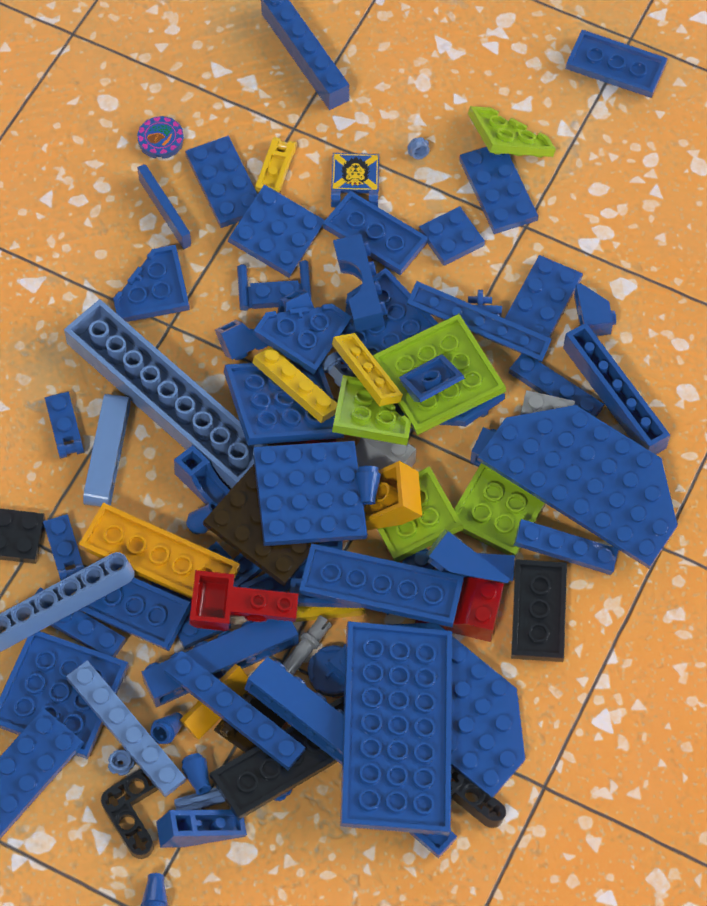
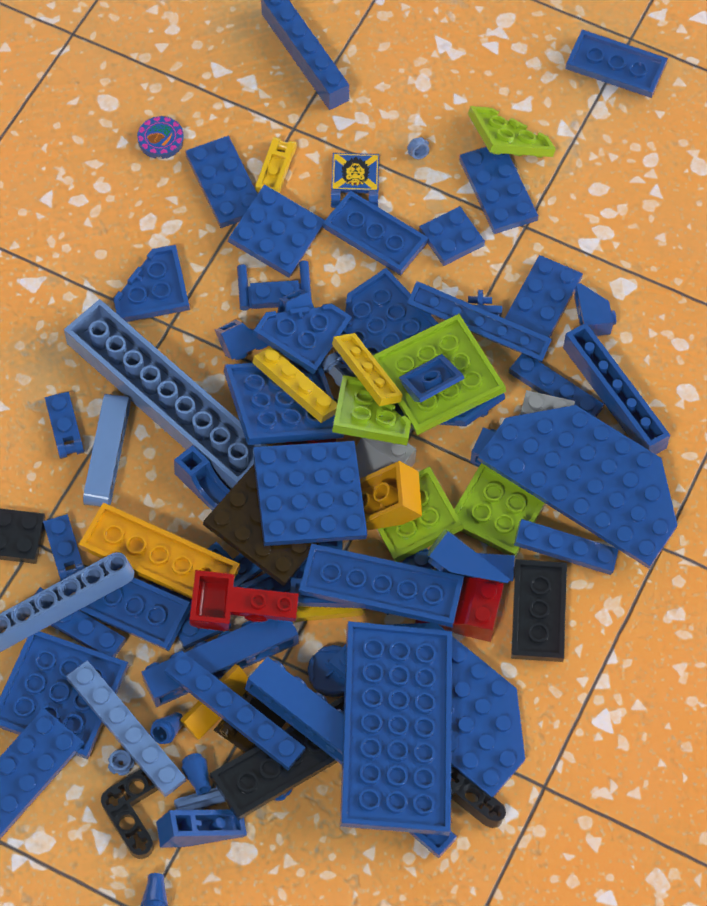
blue tile [137,164,191,249] -> none
blue cone [186,501,218,534] -> none
light grey pin [283,616,332,675] -> none
blue arch [333,234,387,332] -> none
blue cone [356,466,381,505] -> none

